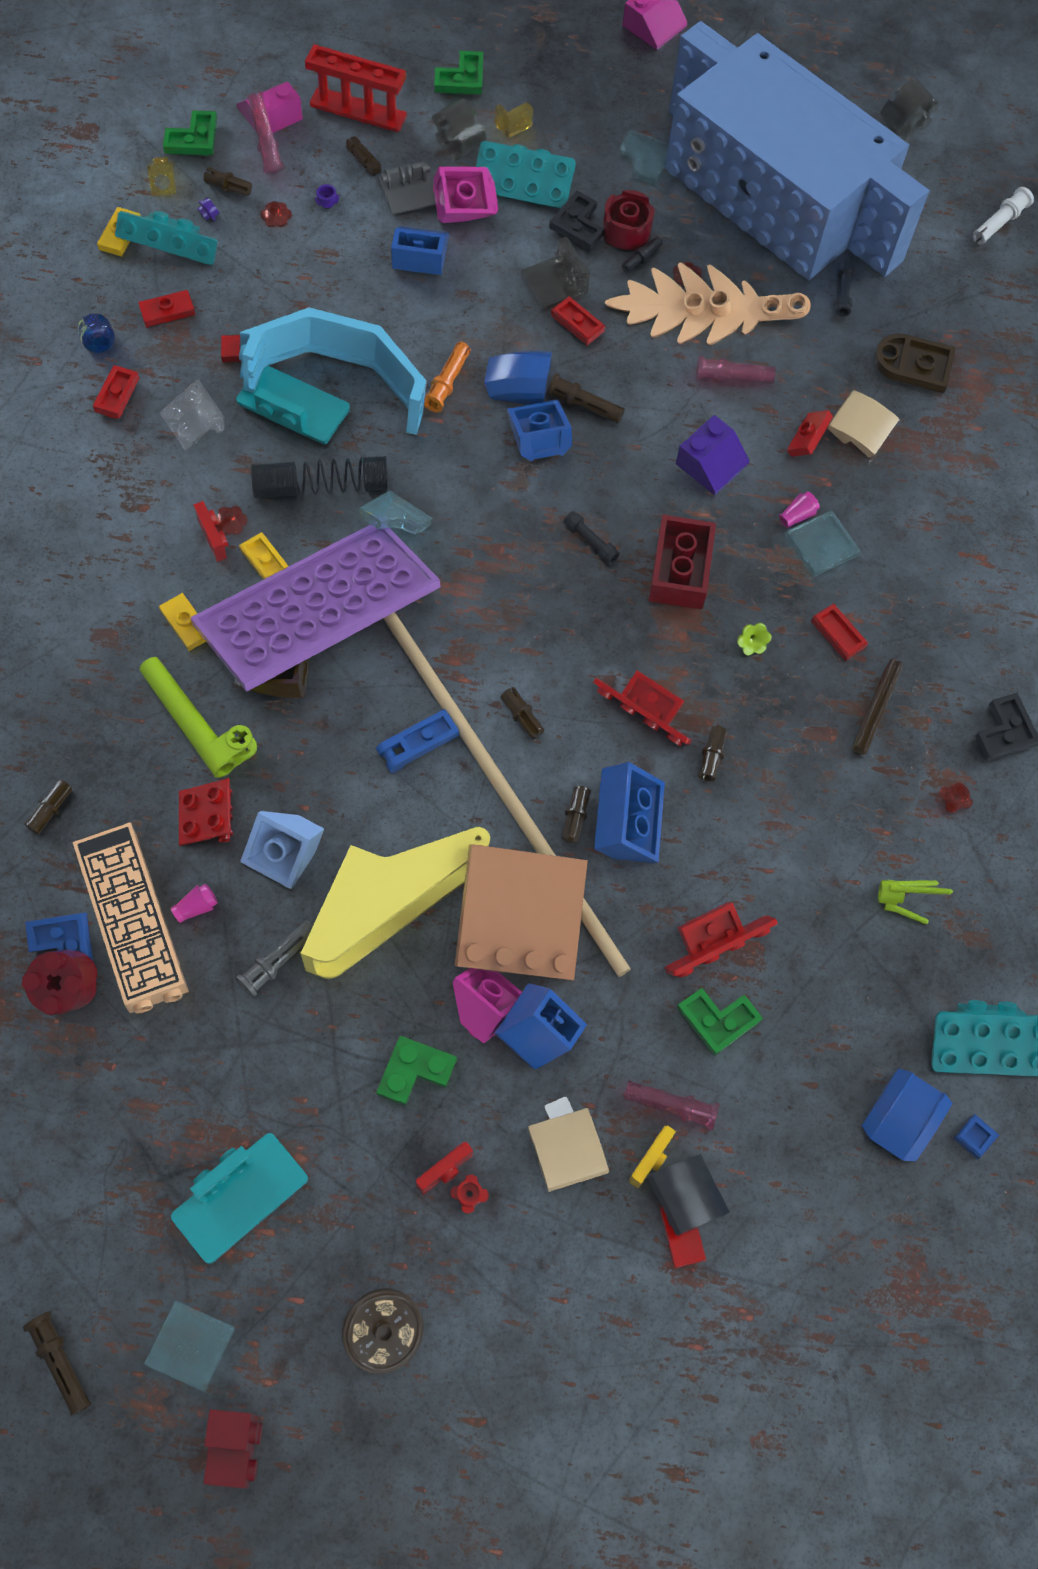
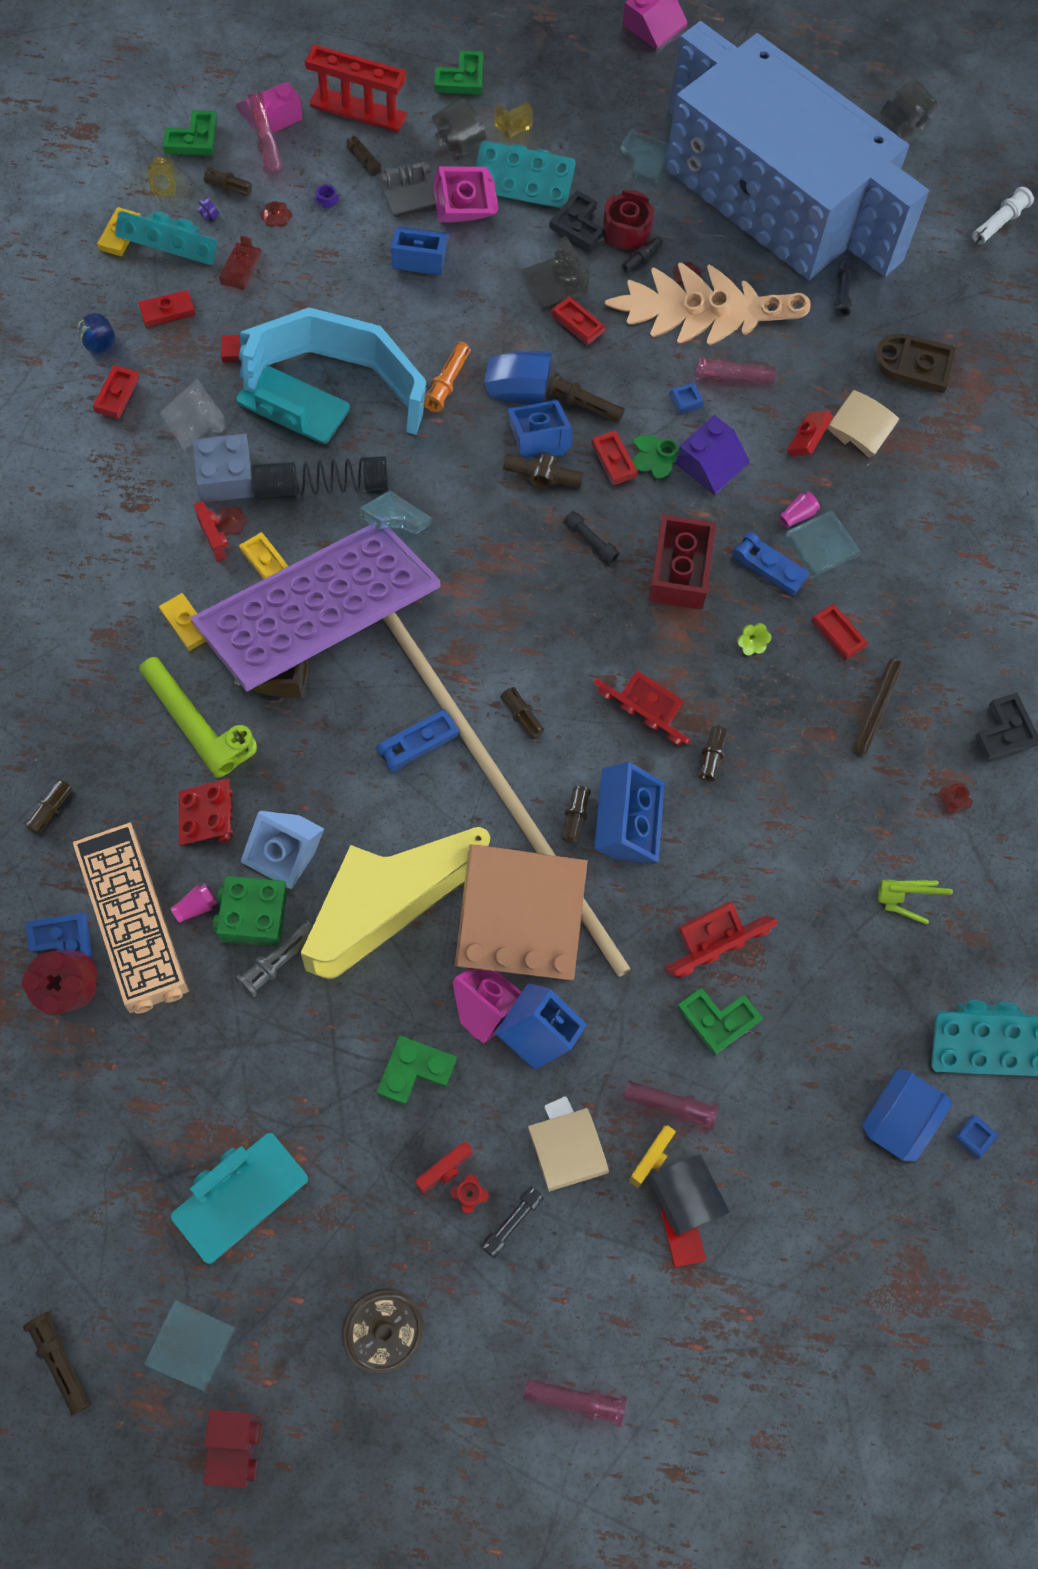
none -> sand blue piece [193,433,254,502]
none -> green brick [213,876,288,947]
none -> clear red plate [219,236,262,290]
none -> black bar [480,1186,544,1259]
none -> dark brown pin [503,453,584,489]
none -> clear pink pin [524,1378,627,1427]
none -> red plate [591,430,638,486]
none -> green plate [632,435,679,479]
none -> blue tile [669,382,704,415]
none -> blue plate [732,532,810,596]

